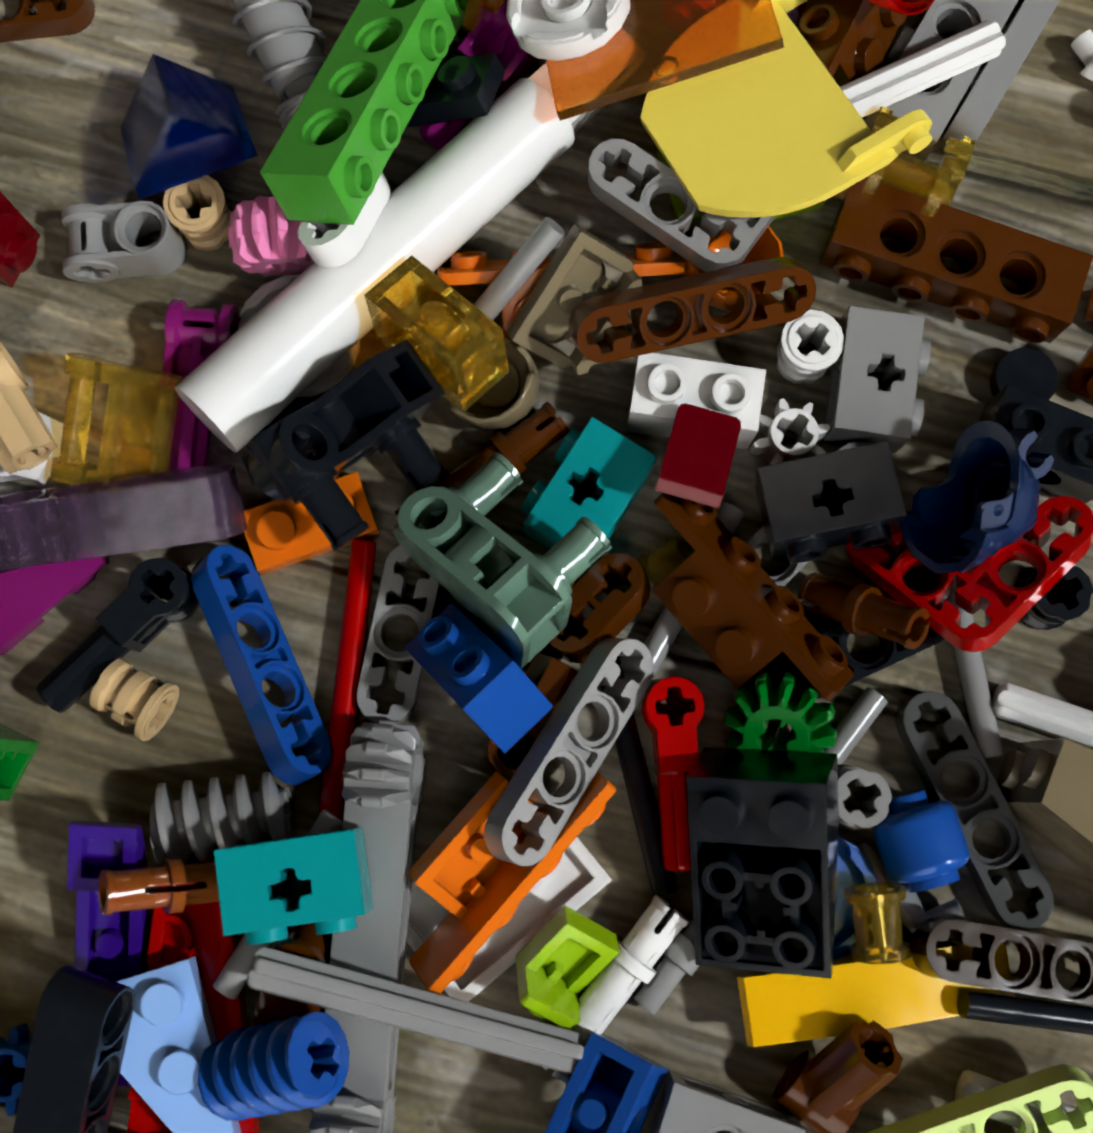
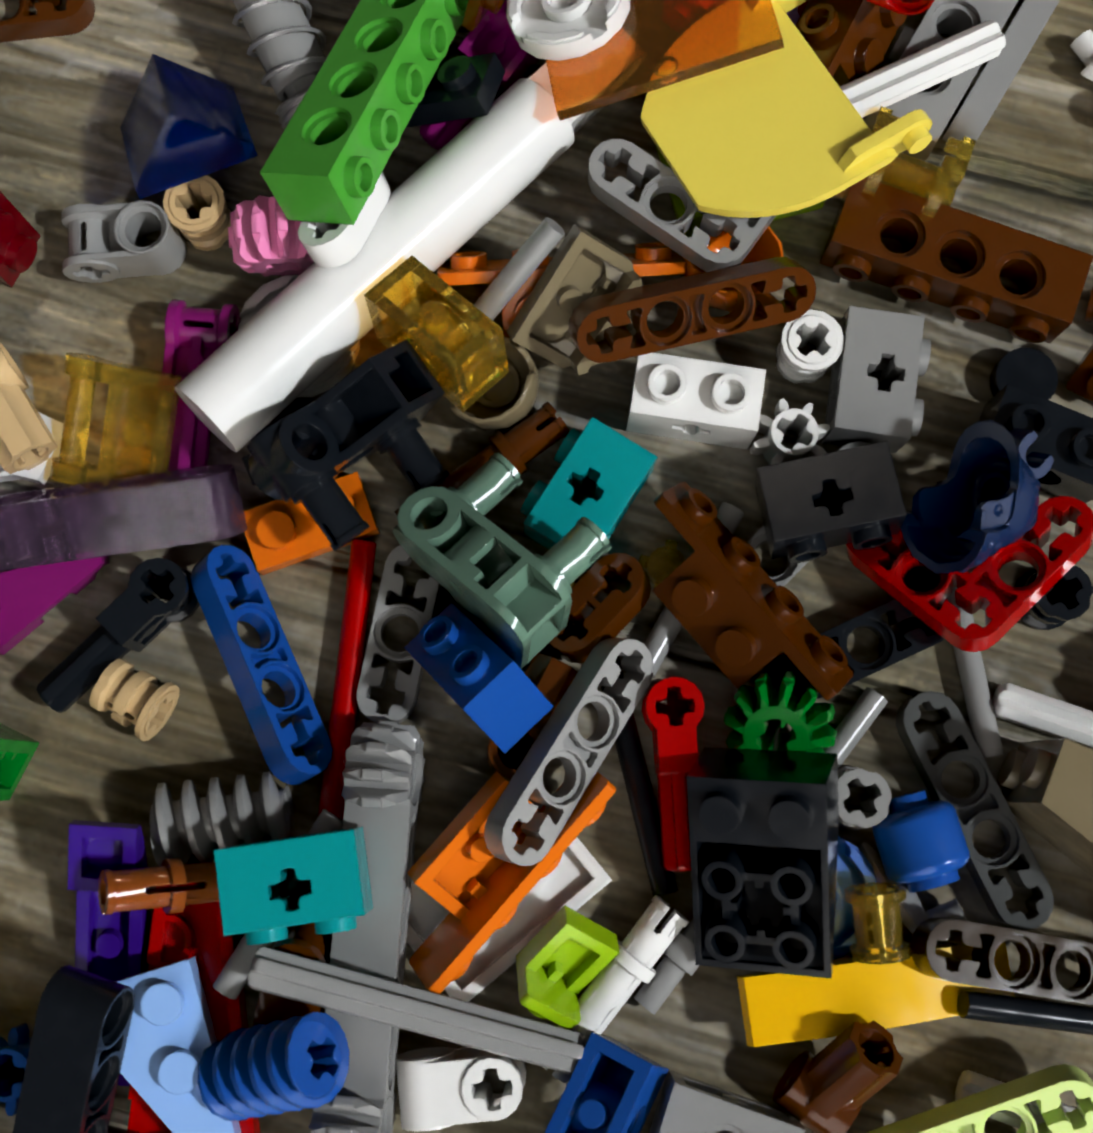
dark red slope [655,403,741,509] -> none
reddish brown pin [797,573,930,650] -> none
none -> white piece [396,1047,527,1132]

